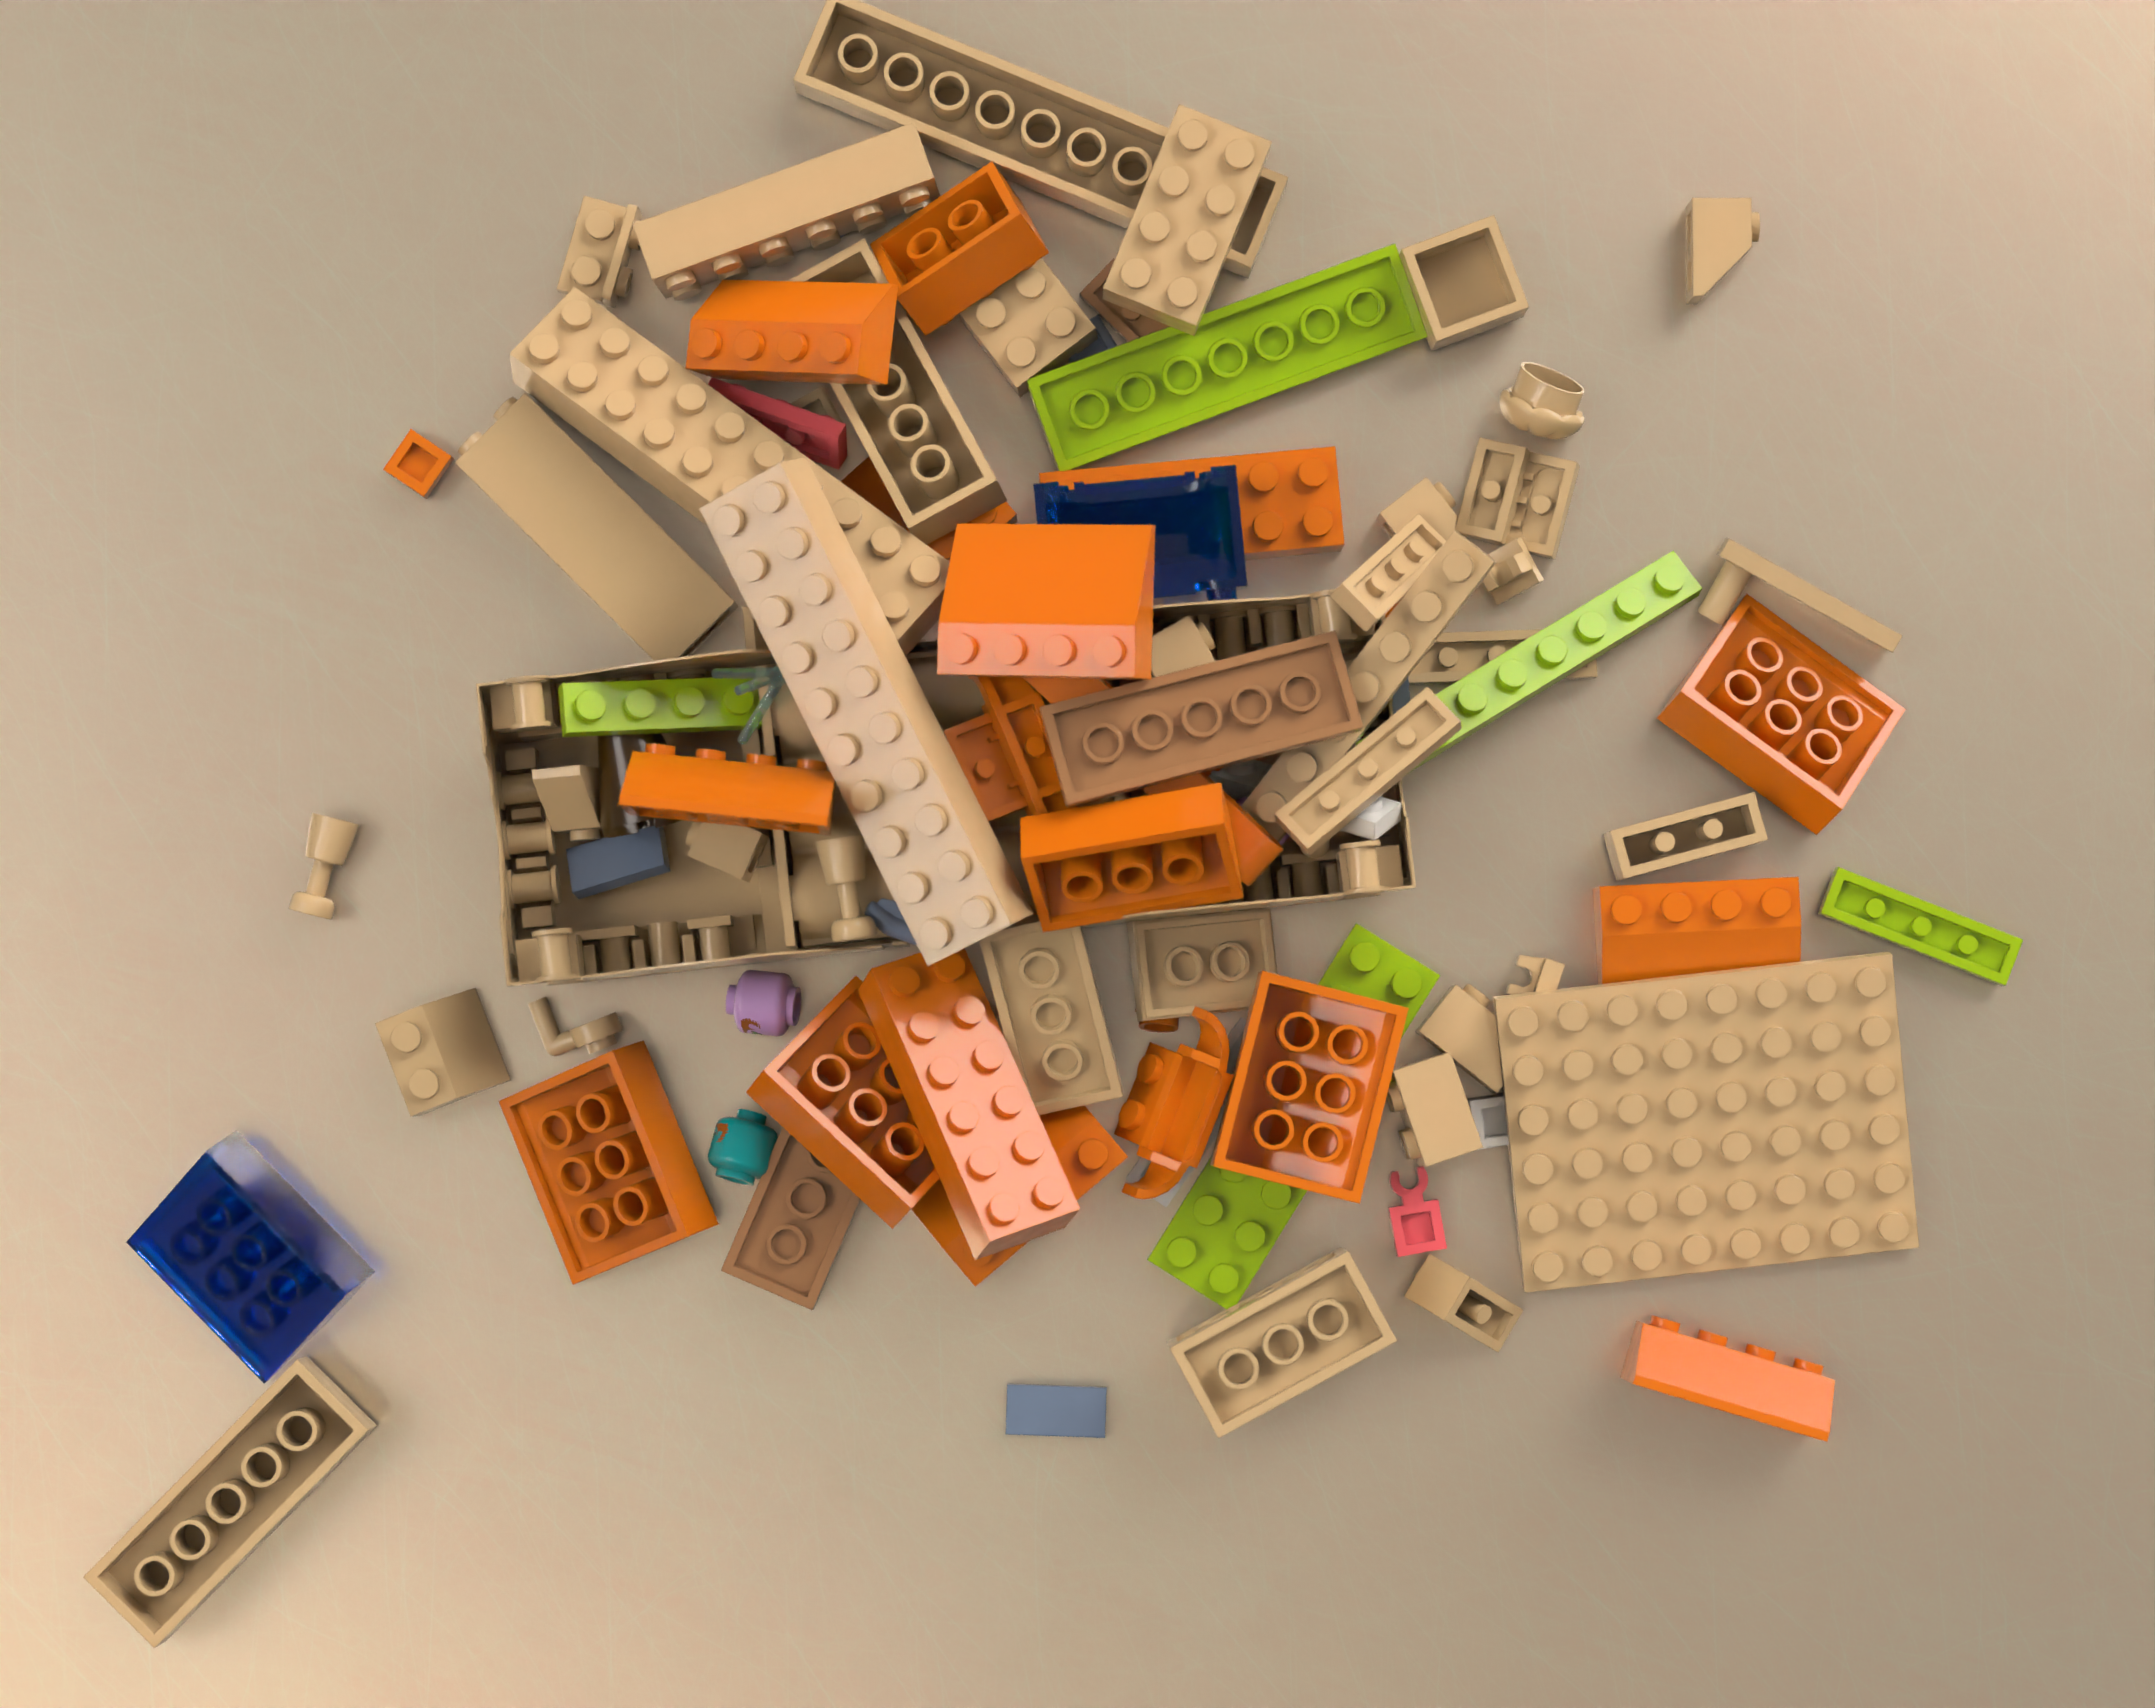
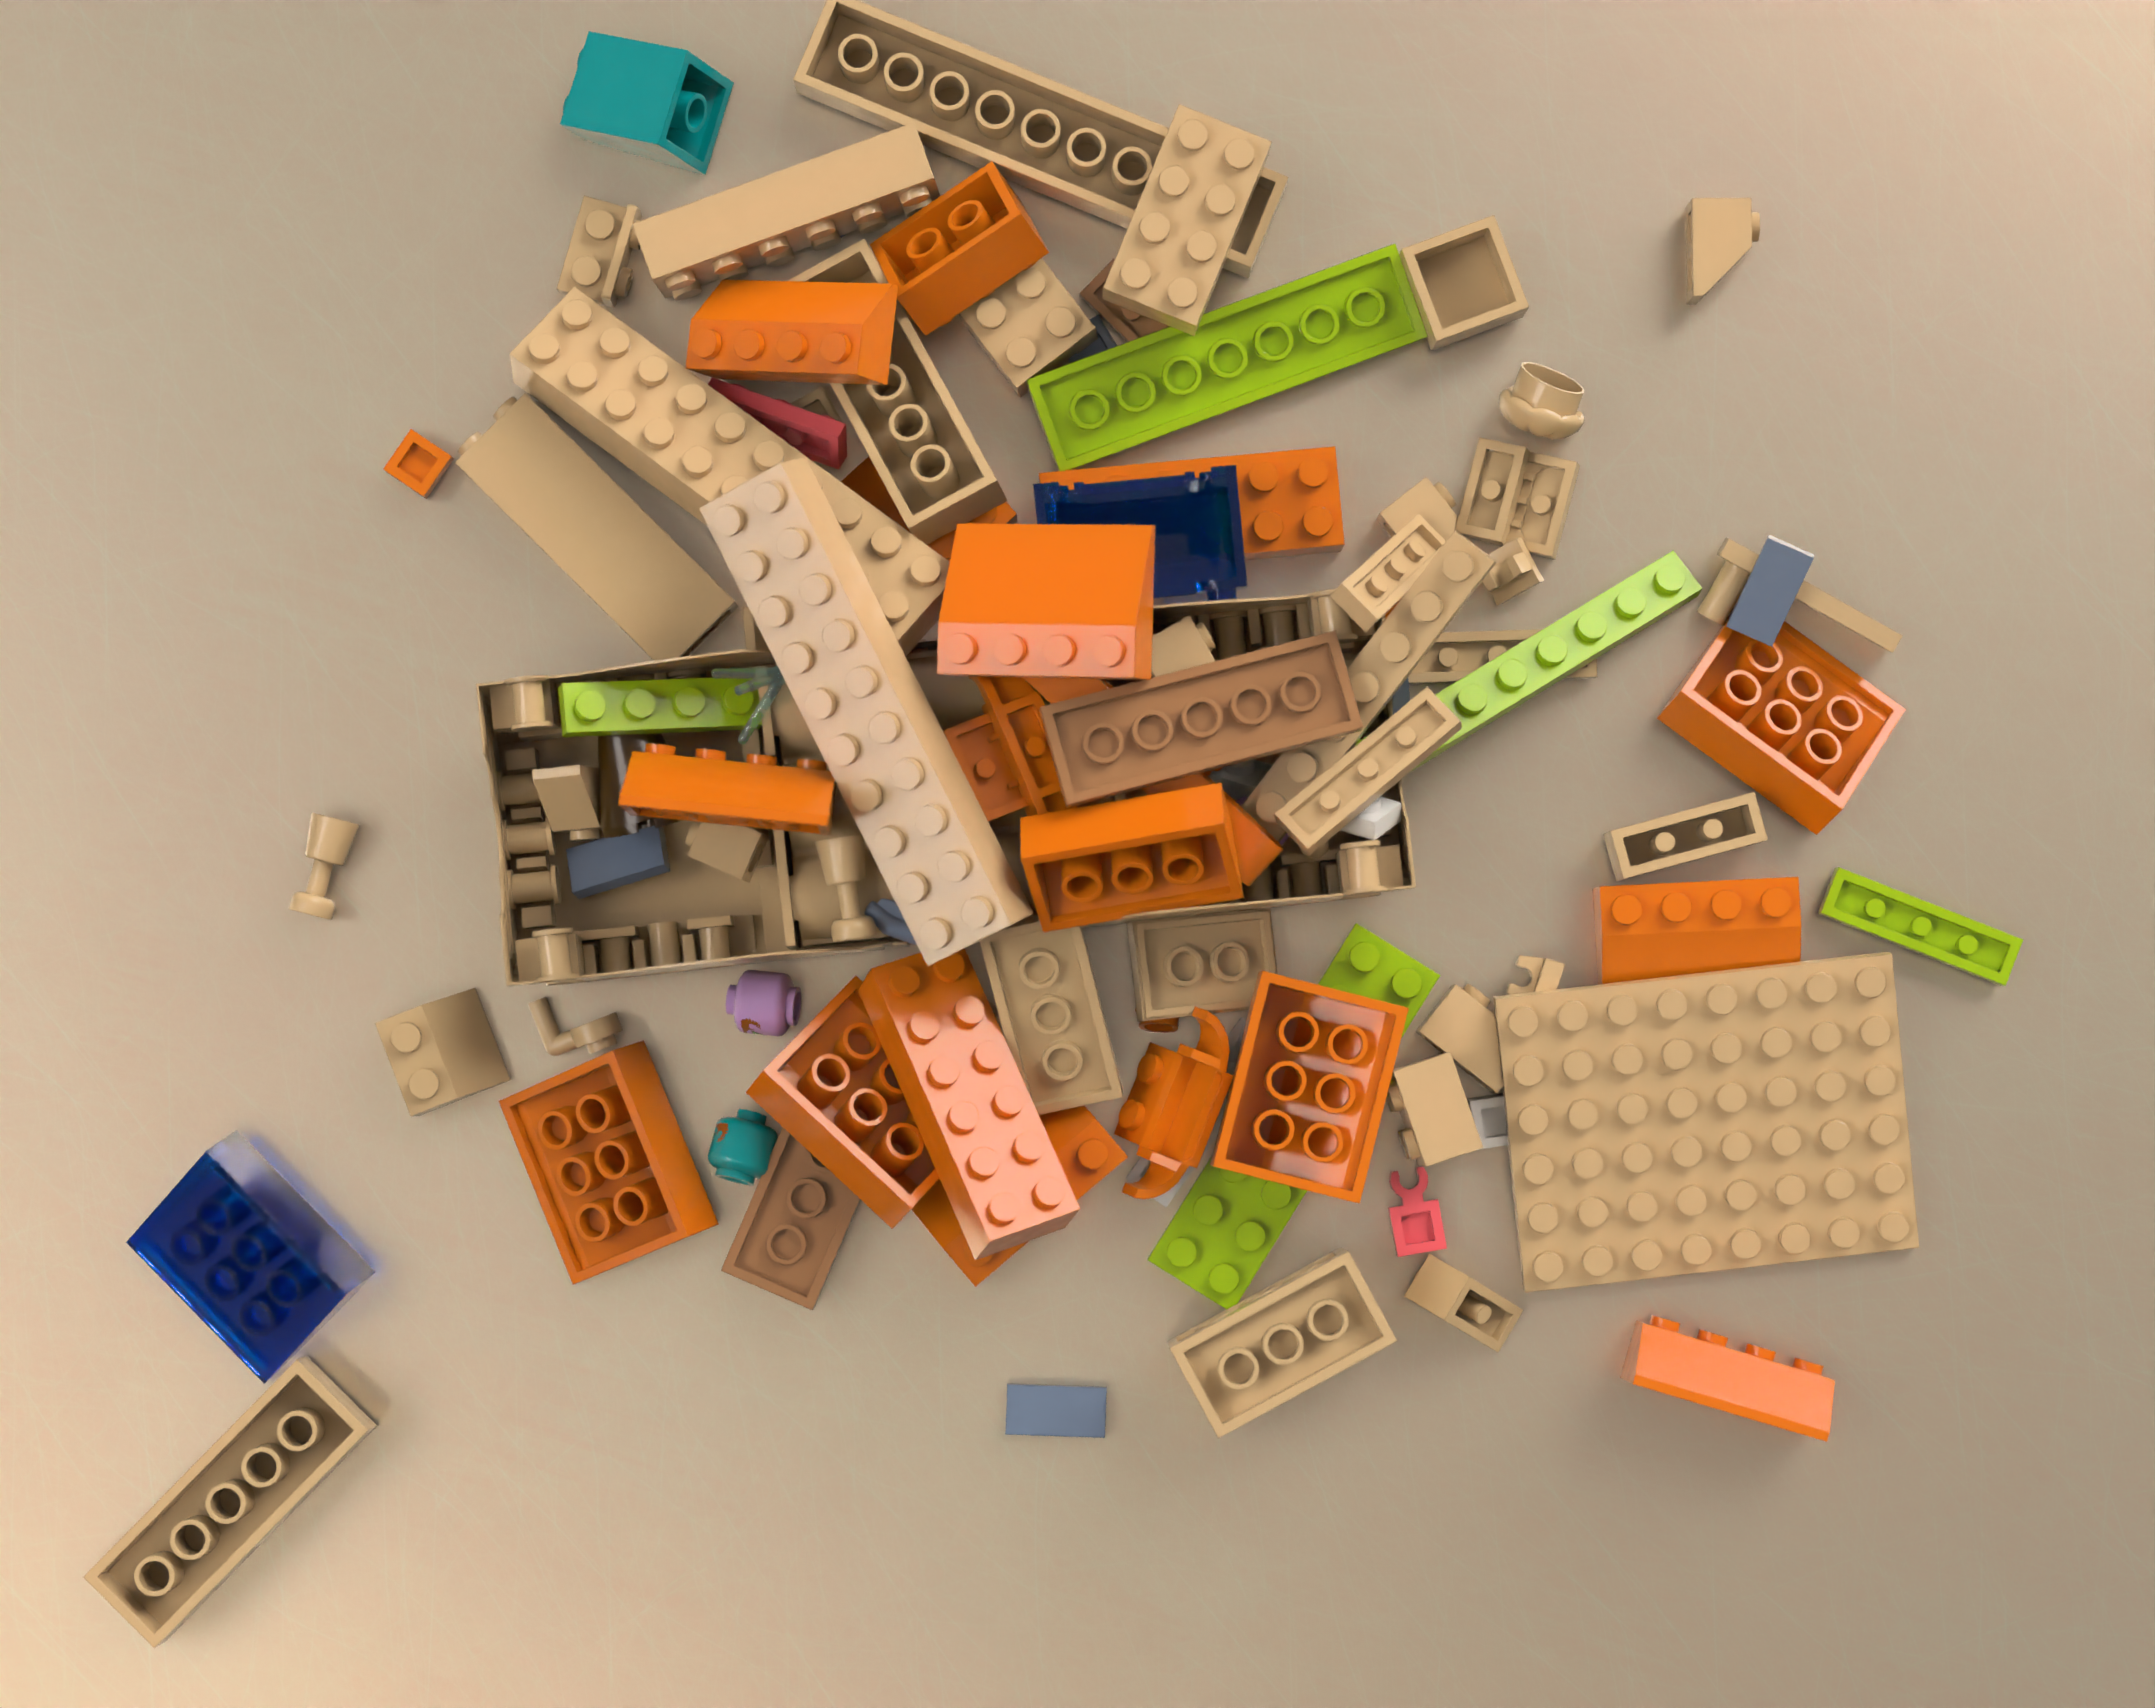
none -> teal slope [560,31,734,175]
none -> sand blue tile [1726,535,1814,647]

